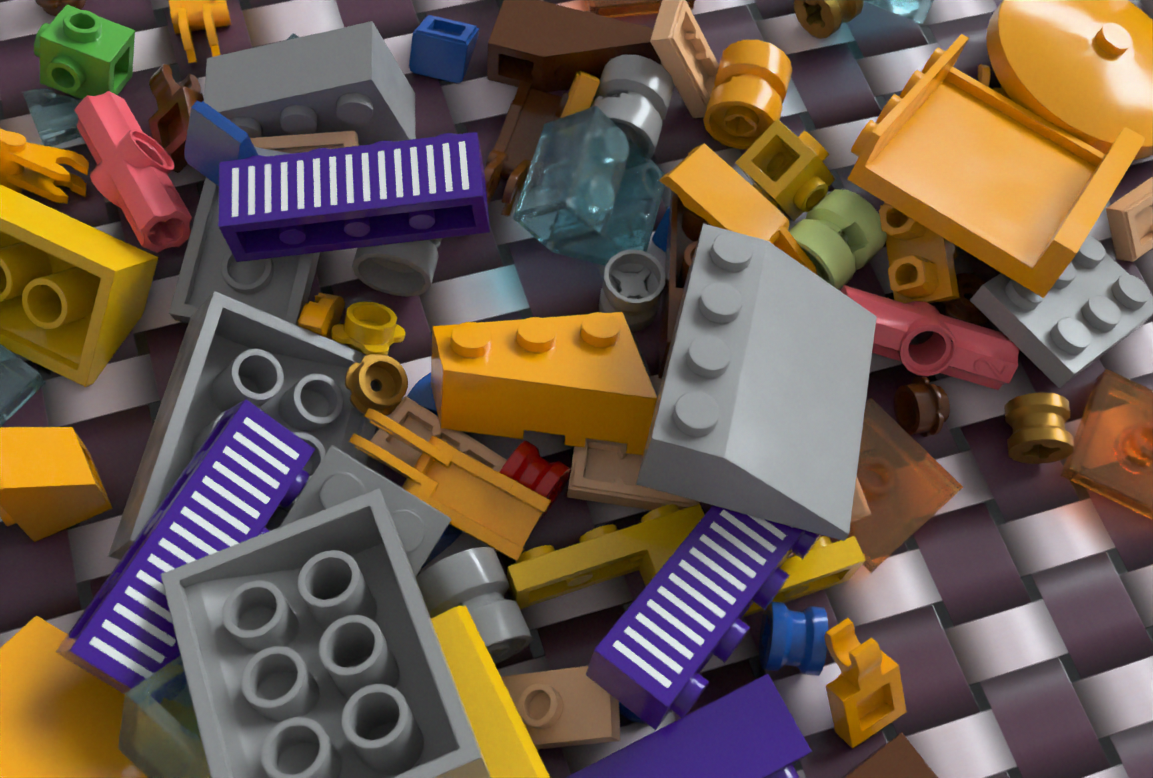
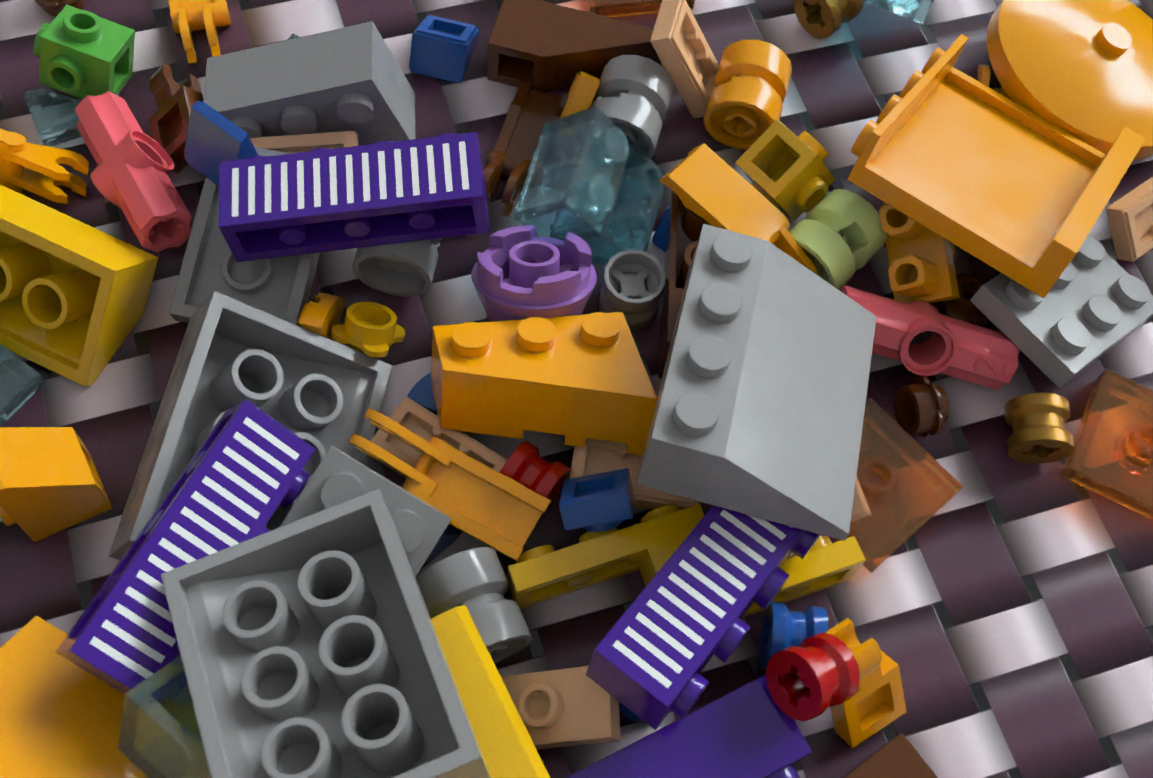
pearl gold plate [345,354,408,416] -> none
none -> medium lavender cone [471,225,597,322]
none -> blue plate [559,468,634,532]
none -> red wheel [766,633,860,722]

